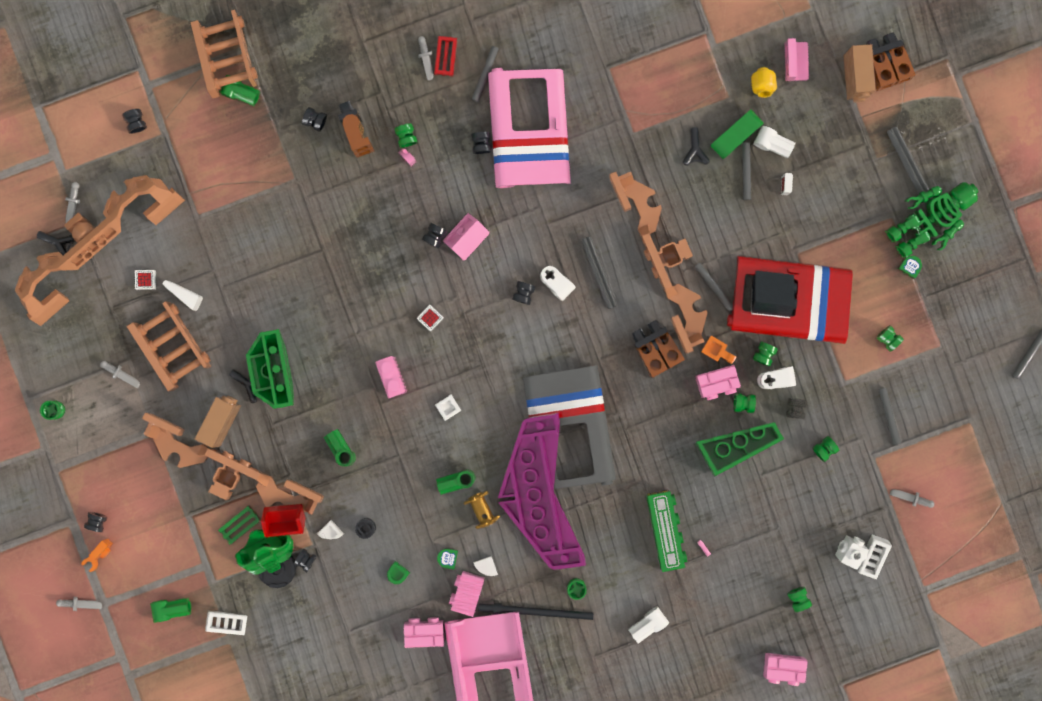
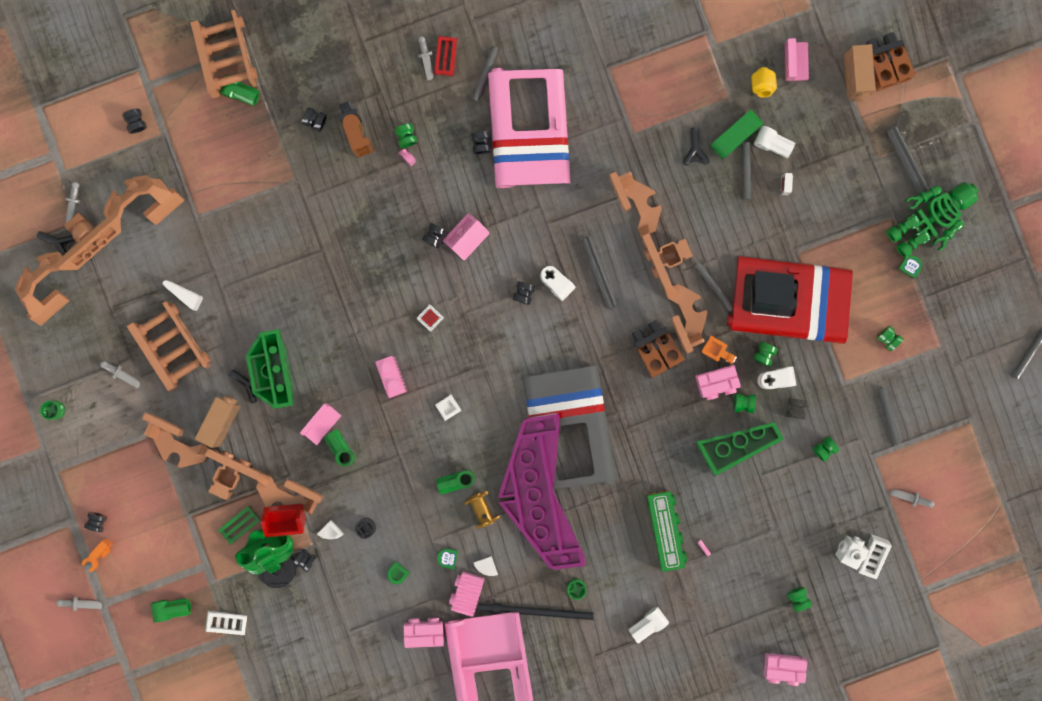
tile [135,270,156,290] -> none
none -> bright pink panel [300,403,342,445]

